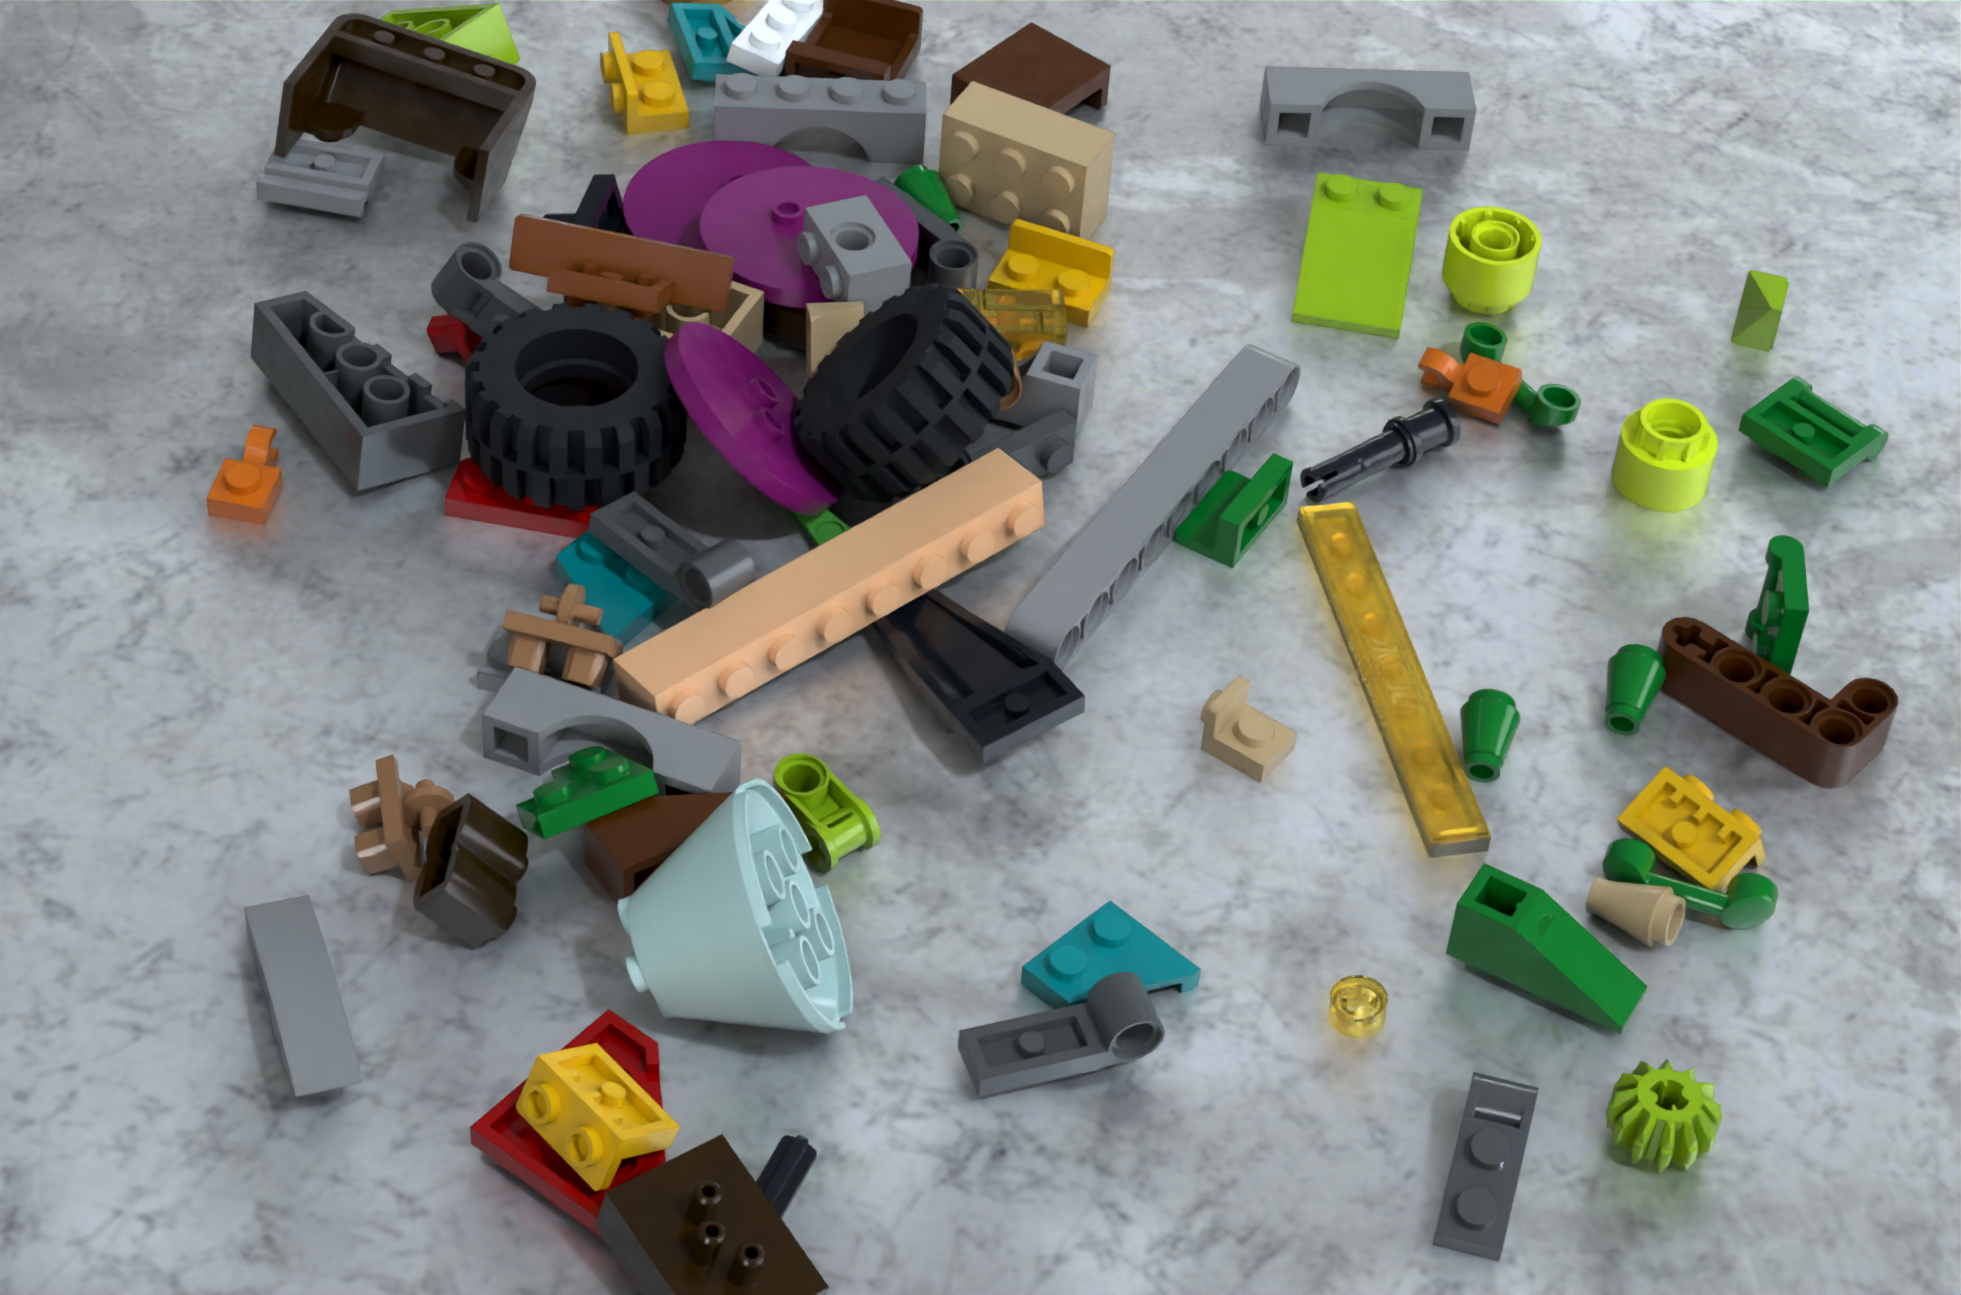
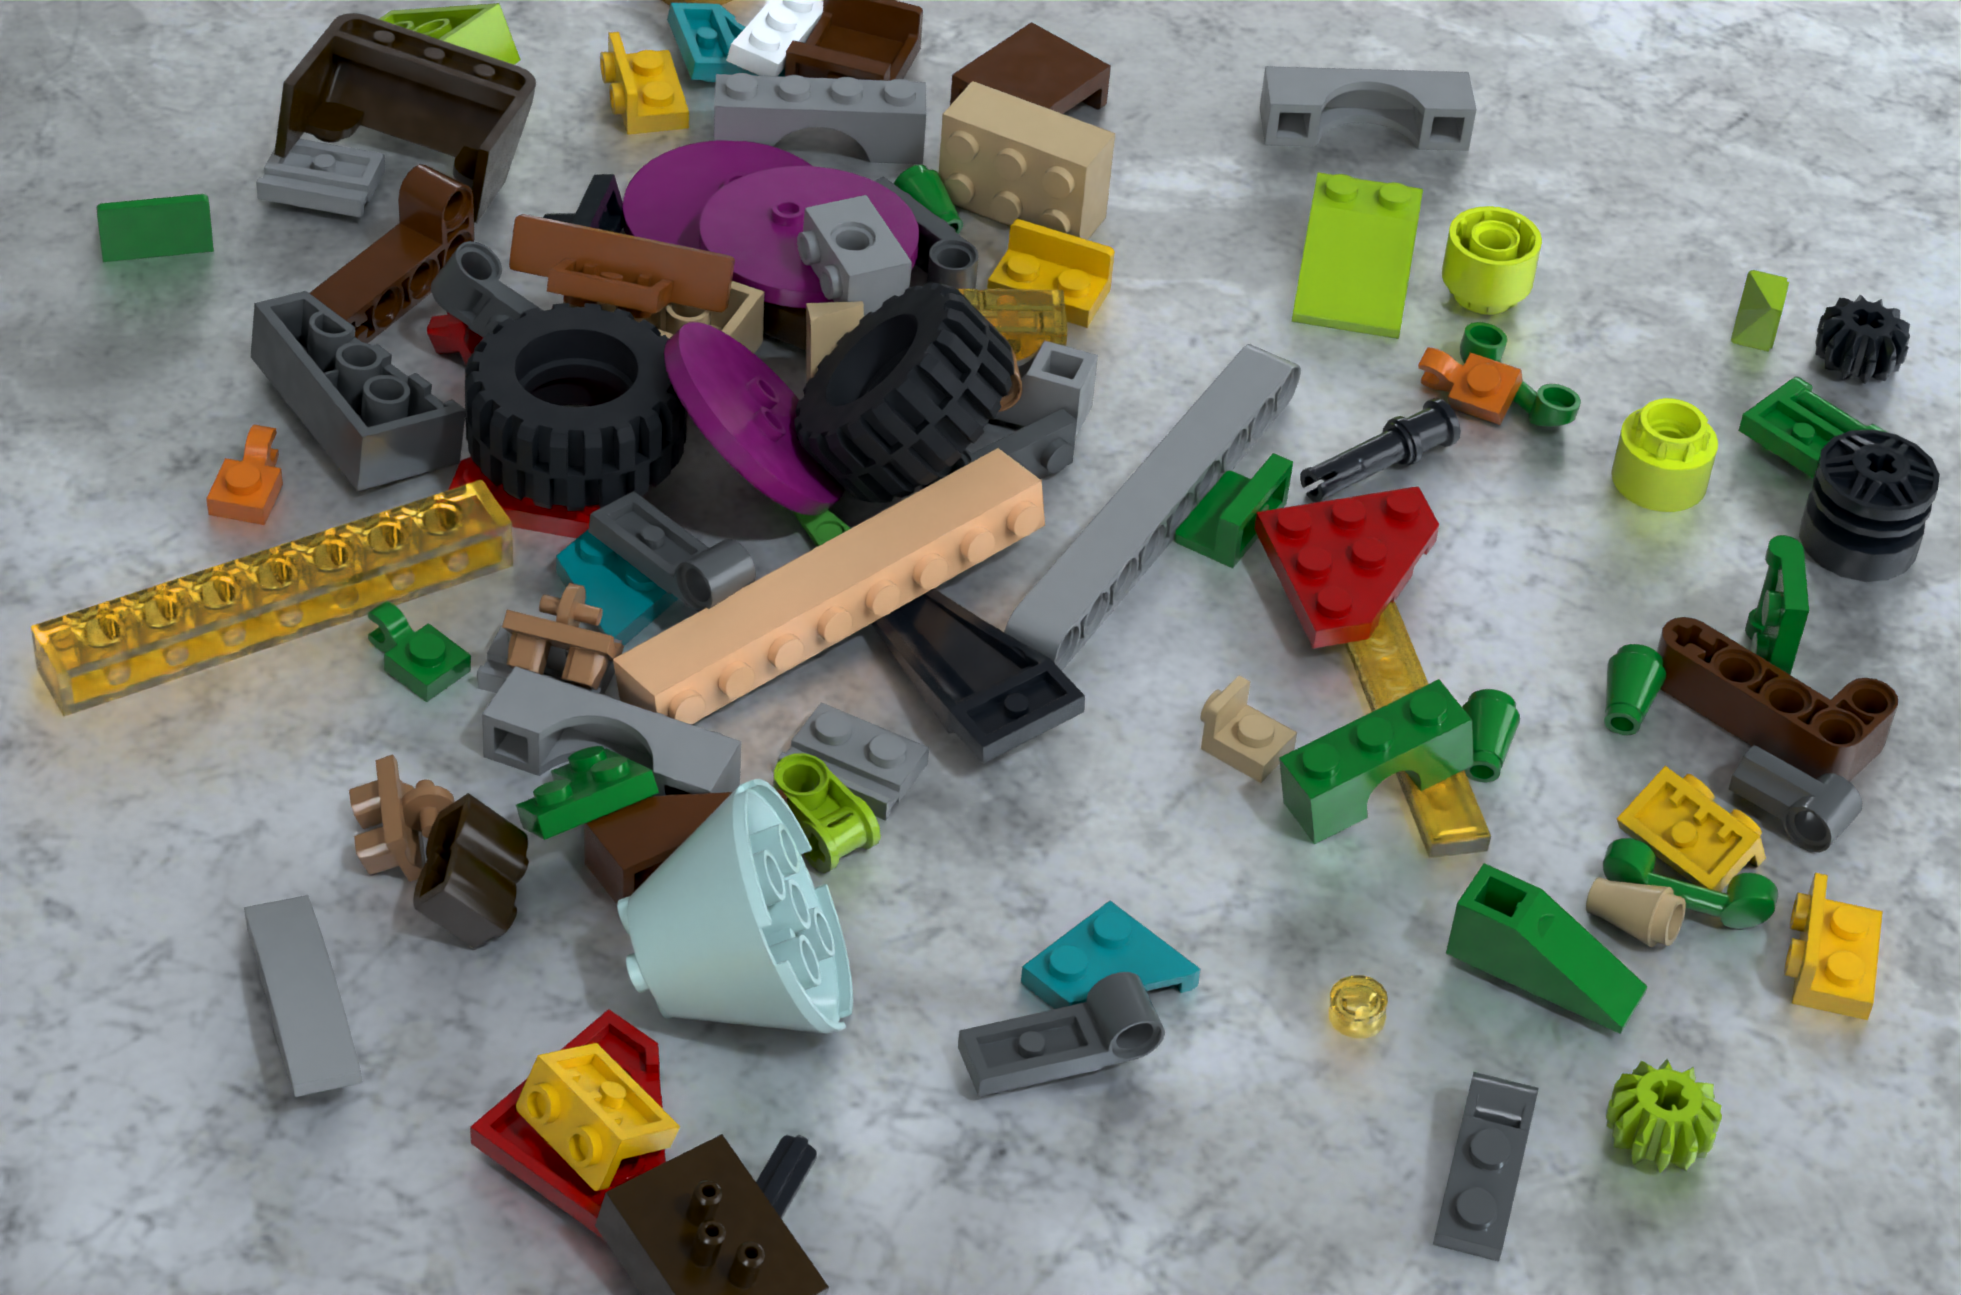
none -> clear yellow brick [31,480,513,717]
none -> green panel [96,194,214,262]
none -> reddish brown beam [310,164,475,343]
none -> green plate [368,601,471,702]
none -> light grey plate [778,702,929,821]
none -> red plate [1254,486,1439,649]
none -> green arch [1279,679,1474,844]
none -> dark grey piece [1728,745,1862,853]
none -> yellow bracket [1784,873,1883,1020]
none -> black wheel [1799,429,1940,582]
none -> black gear [1815,295,1910,384]

